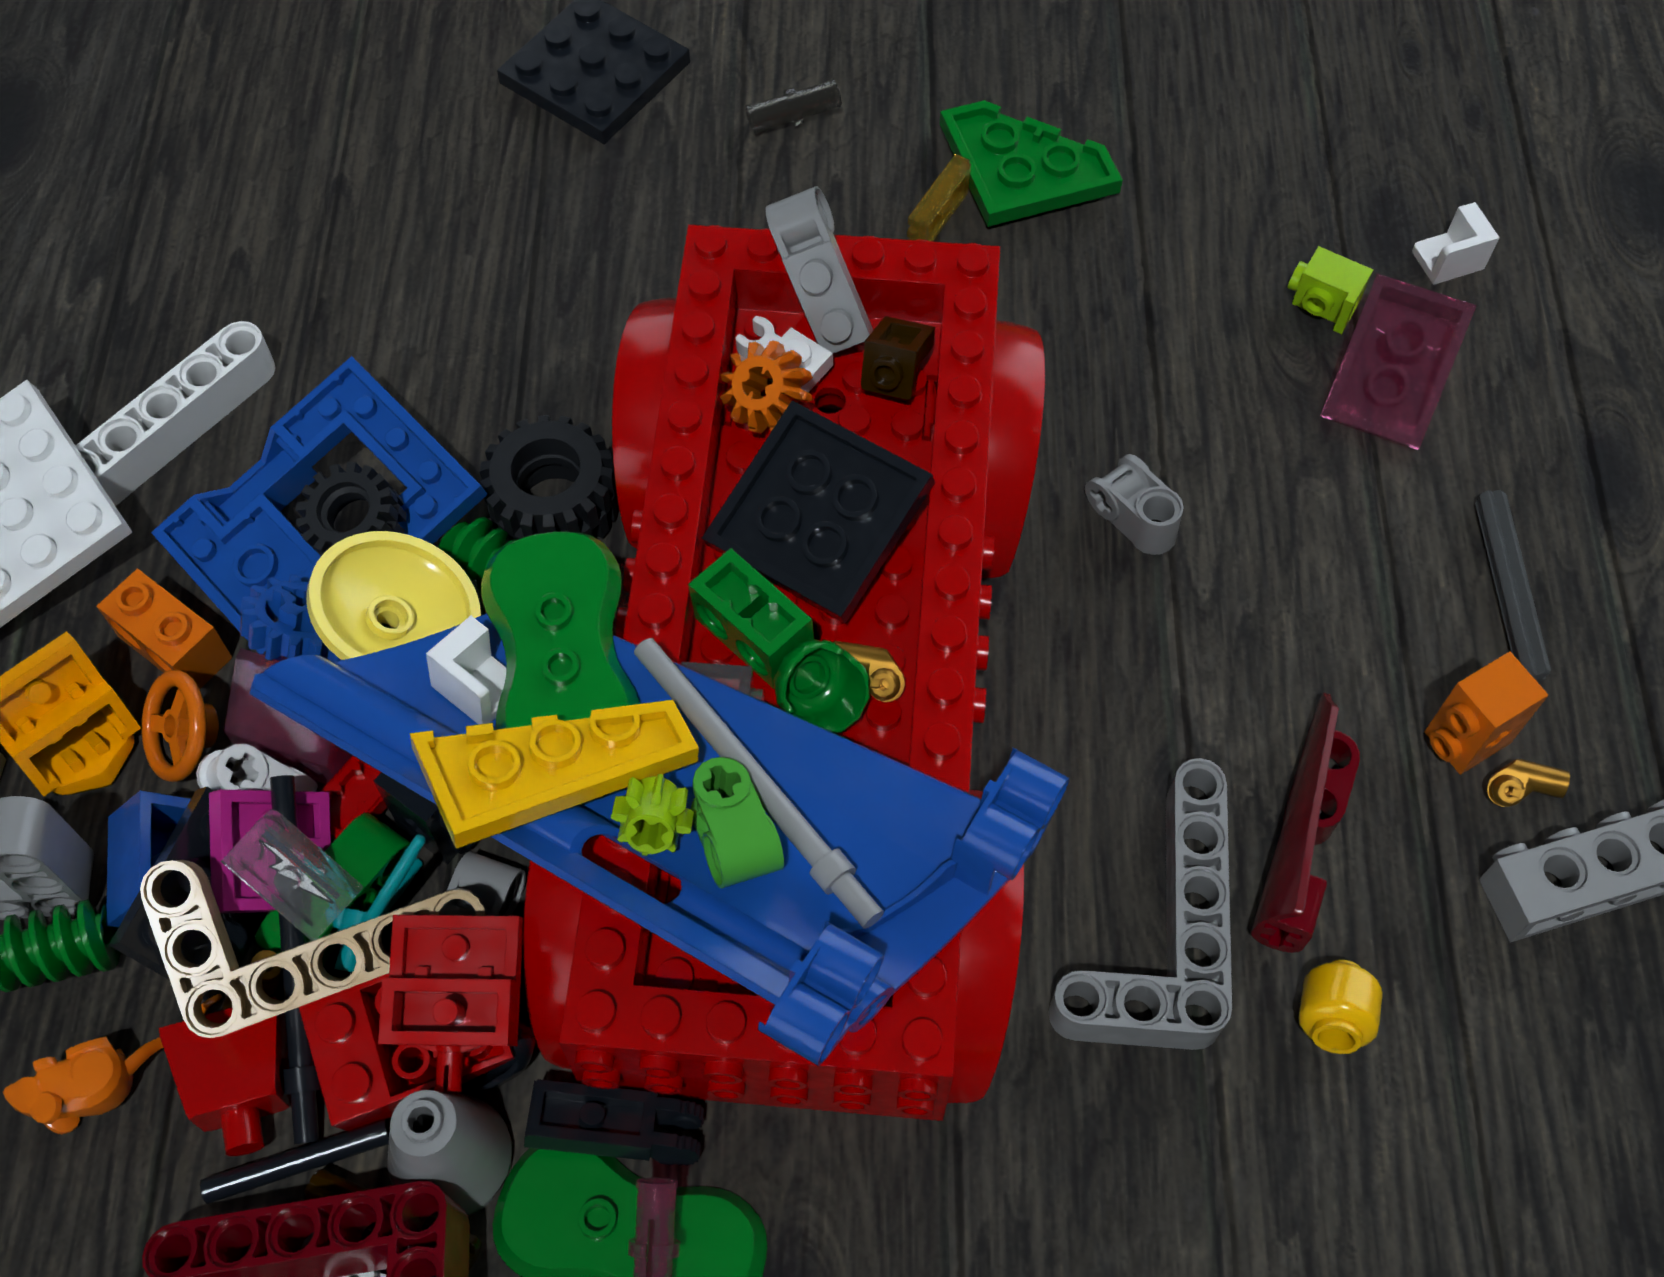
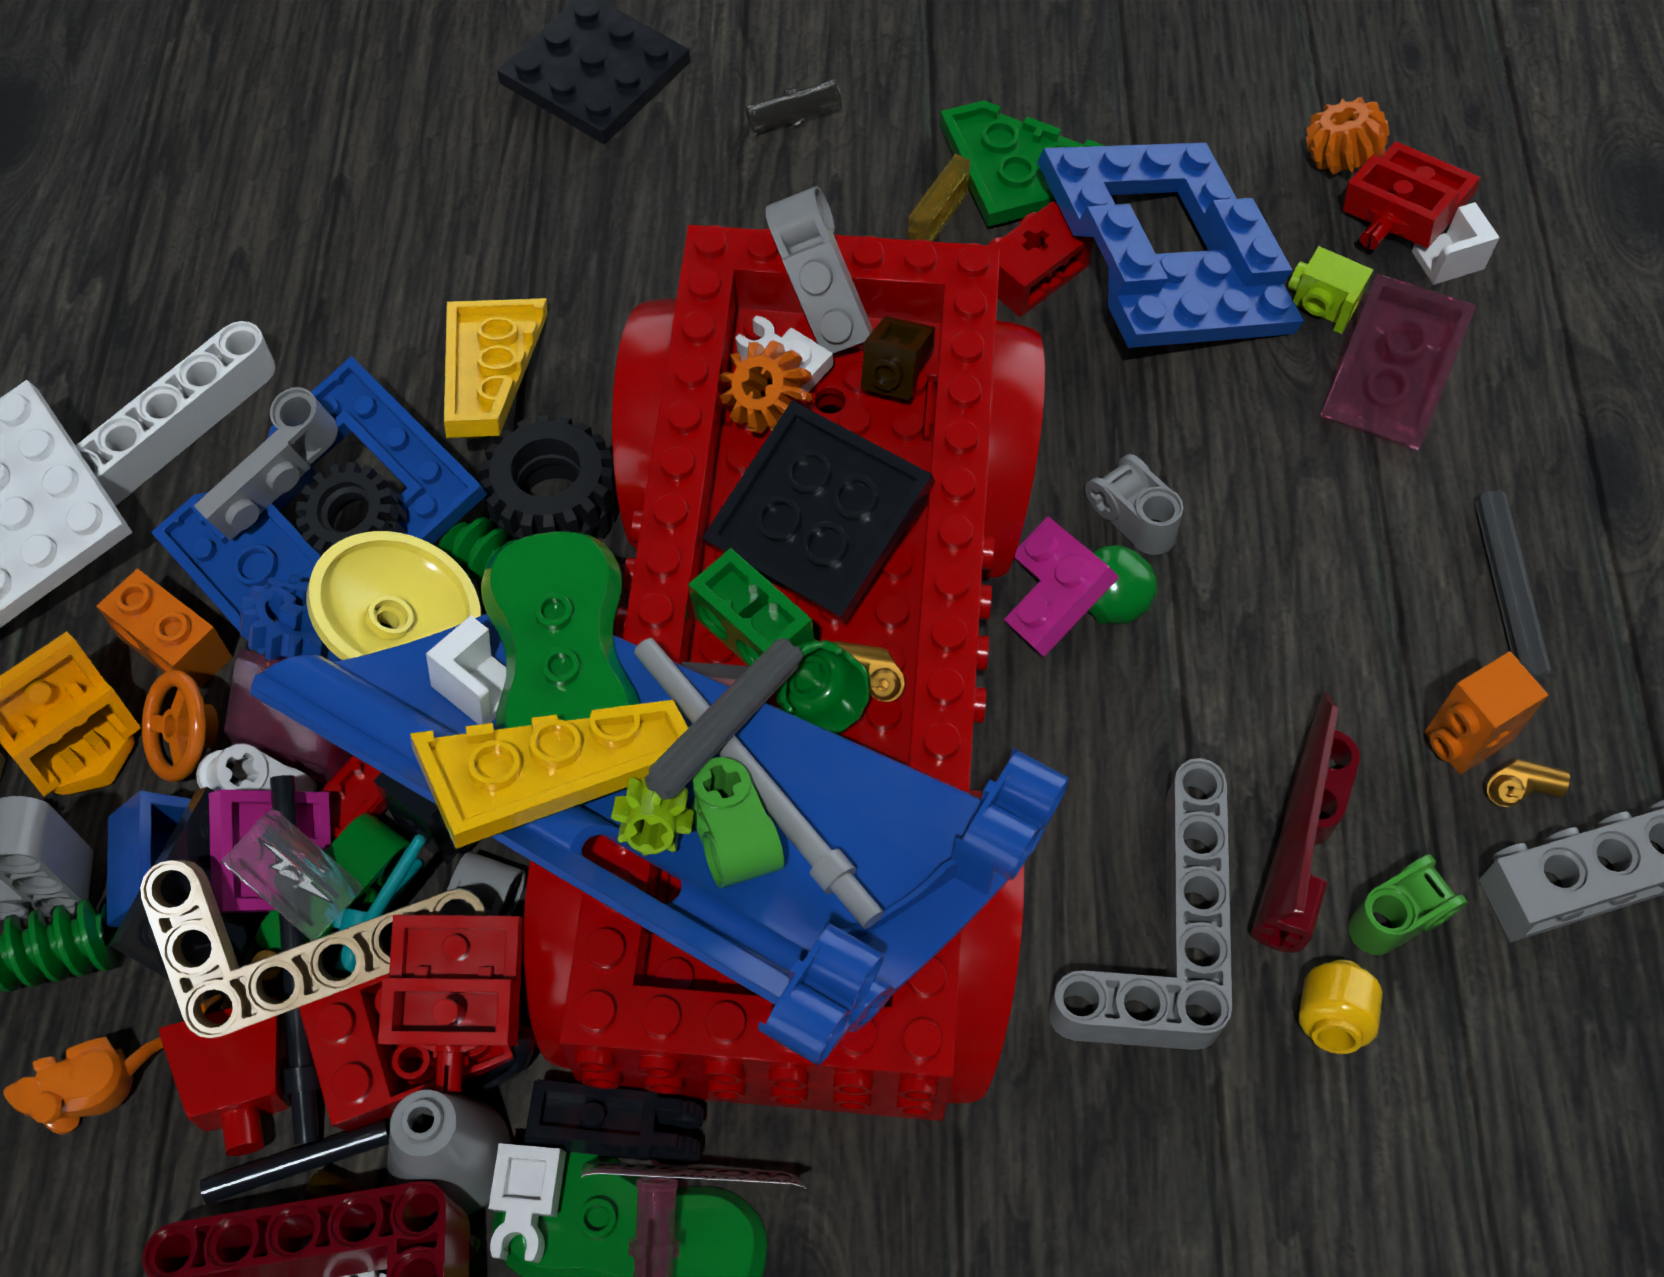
none -> light grey plate [194,387,338,540]
none -> yellow wing [444,298,548,439]
none -> white plate [488,1143,566,1263]
none -> sticker [581,1162,806,1189]
none -> dark grey axle [645,638,803,800]
none -> red brick [988,201,1094,317]
none -> dark pink plate [1004,516,1119,657]
none -> blue piece [1037,143,1304,348]
none -> green hair [1088,545,1157,624]
none -> orange gear [1305,97,1389,175]
none -> red plate [1343,141,1481,250]
none -> bright green piece [1348,854,1468,955]

